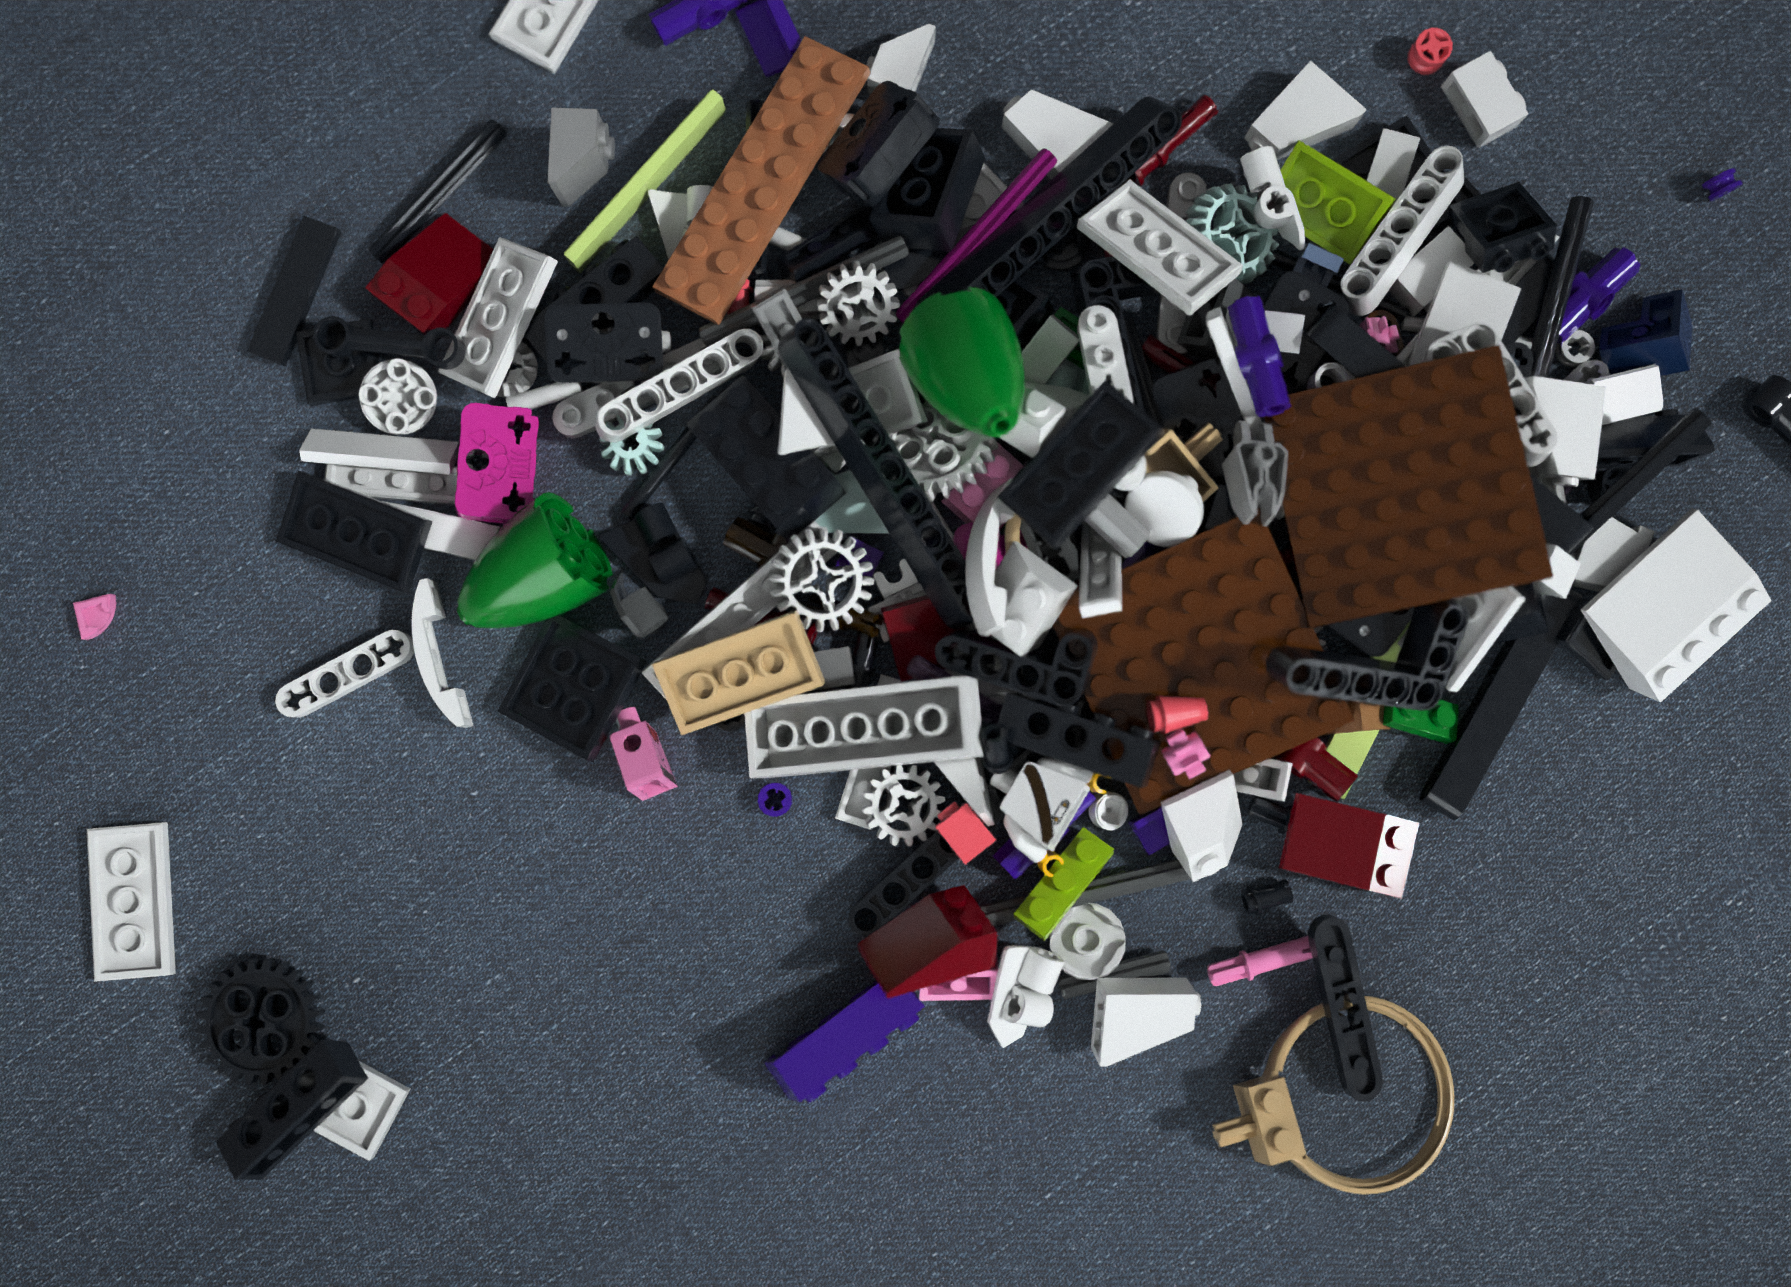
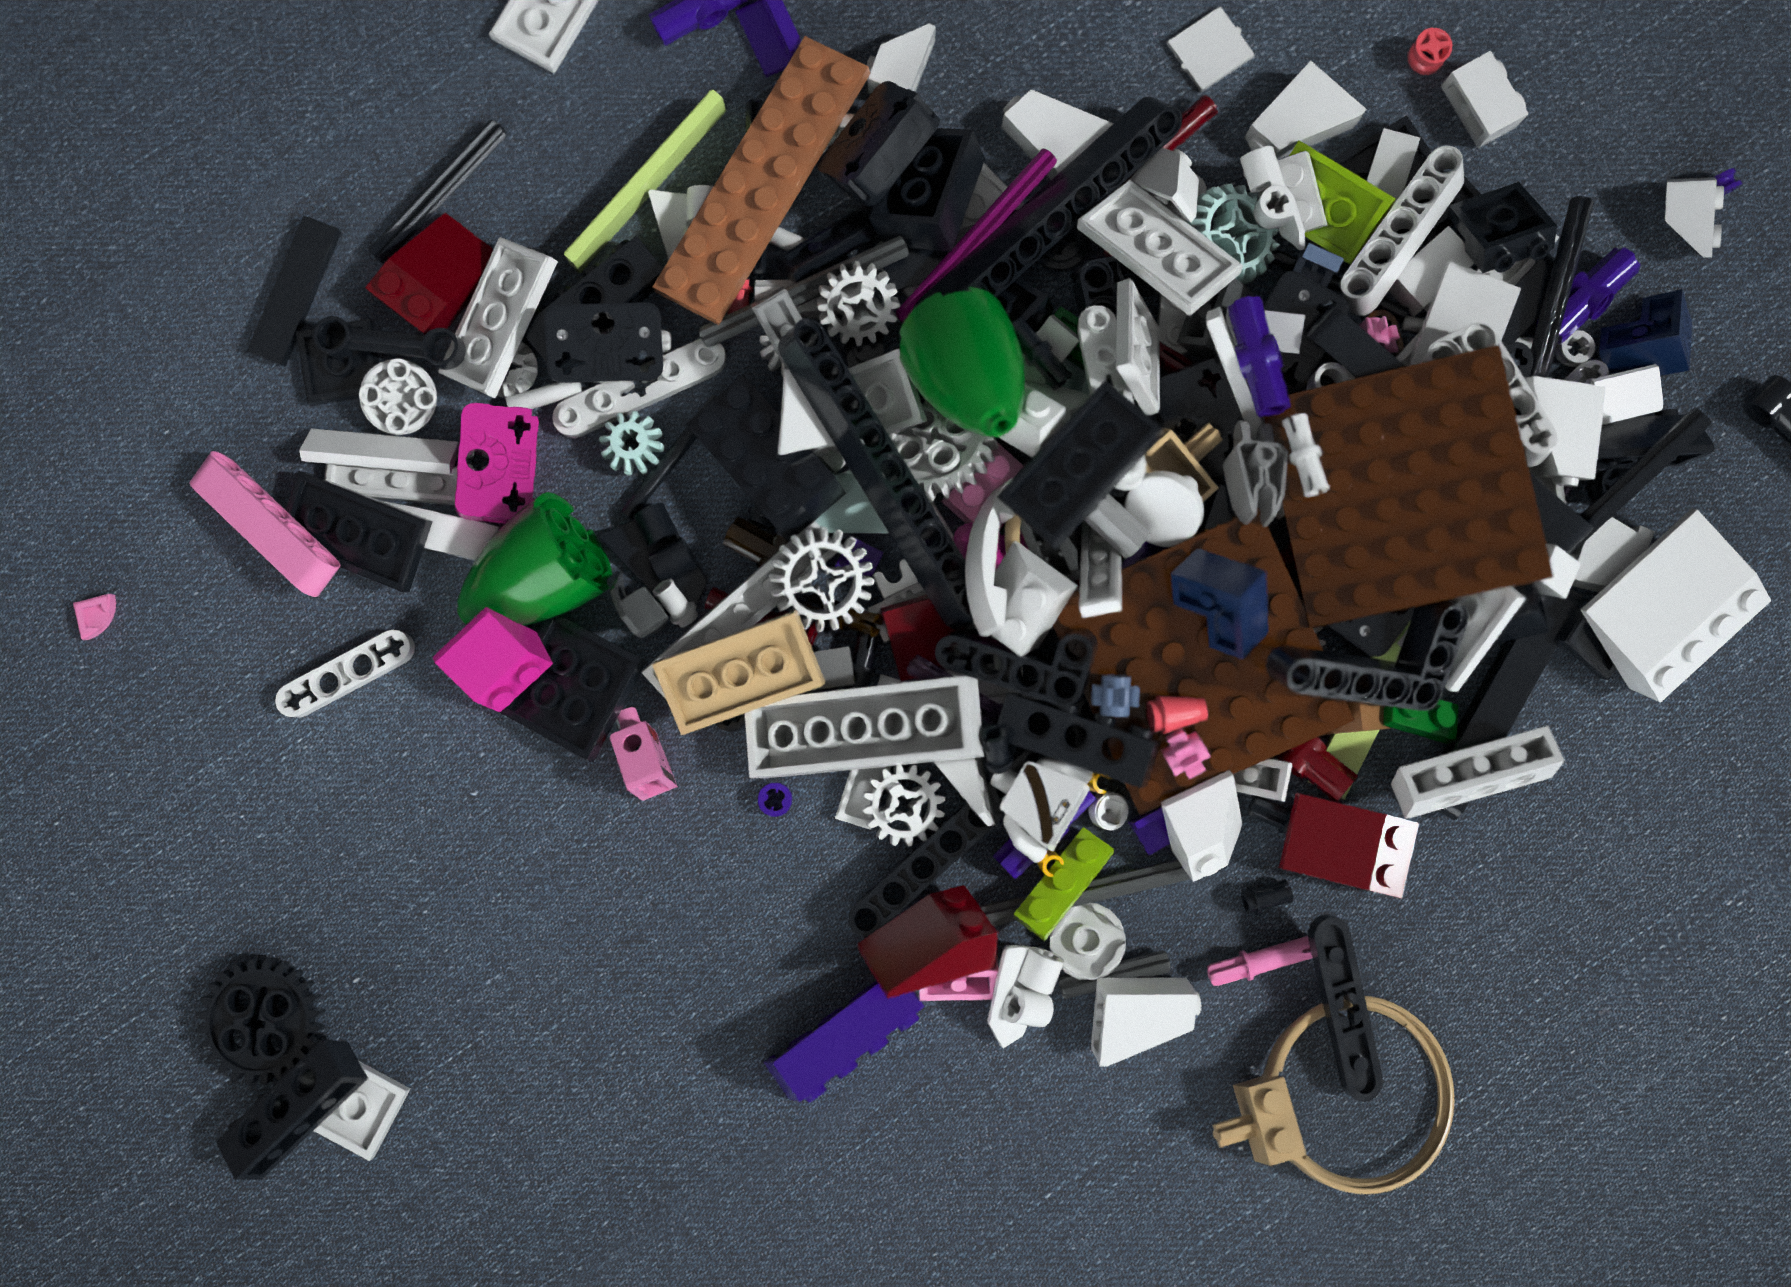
white tile [87,822,176,982] -> none
white slope [412,578,473,728] -> none
light grey slope [547,107,615,207] -> none
white beam [596,328,763,443] -> none
coral brick [935,802,996,865] -> none
none -> bright pink beam [189,451,341,597]
none -> dark pink slope [432,607,553,712]
none -> white pin [652,578,698,628]
none -> black pin [1012,317,1073,390]
none -> sand blue gear [1091,674,1140,717]
none -> white tile [1116,278,1160,416]
none -> white slope [1130,148,1199,222]
none -> white piece [1167,6,1255,92]
none -> dark blue panel [1171,549,1268,660]
none -> white plate [1278,151,1327,233]
none -> white pin [1282,413,1330,497]
none -> white brick [1391,726,1565,819]
none -> white slope [1665,177,1724,258]

